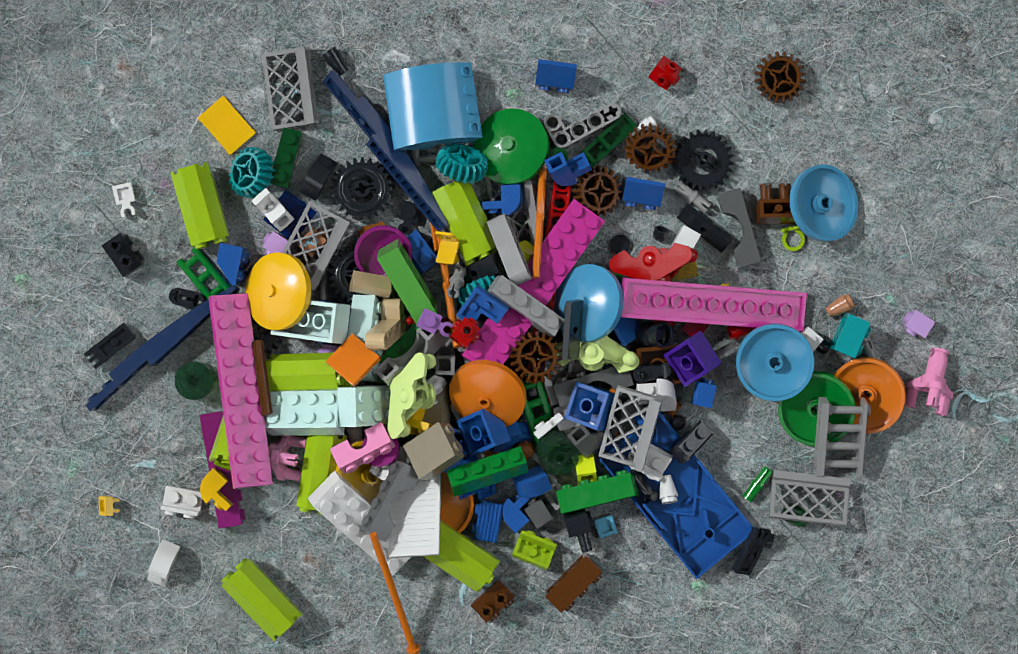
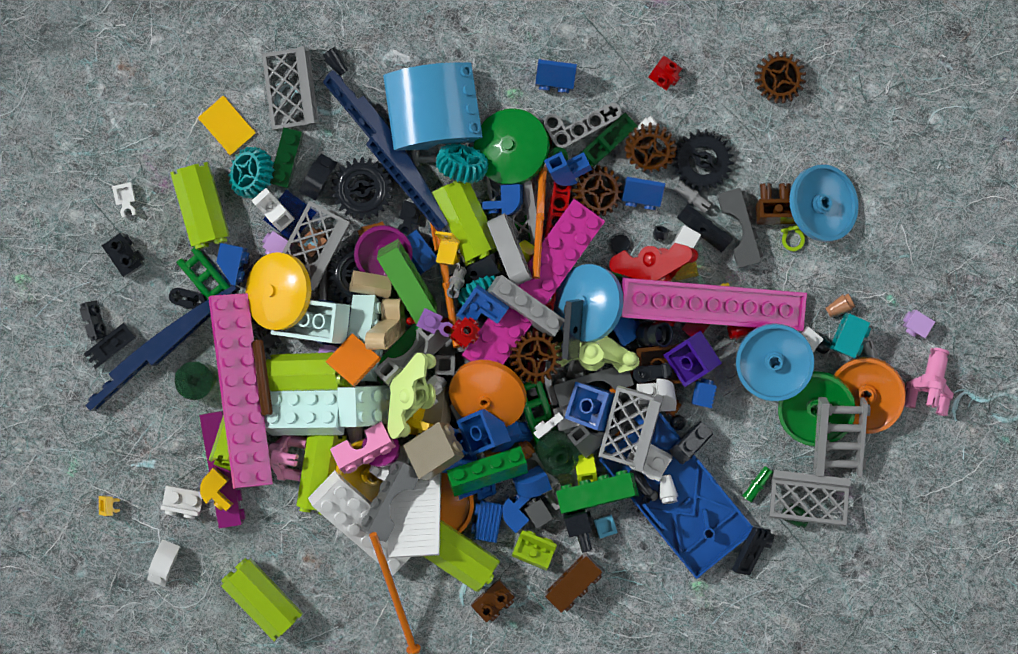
none -> black hinge [79,300,107,341]

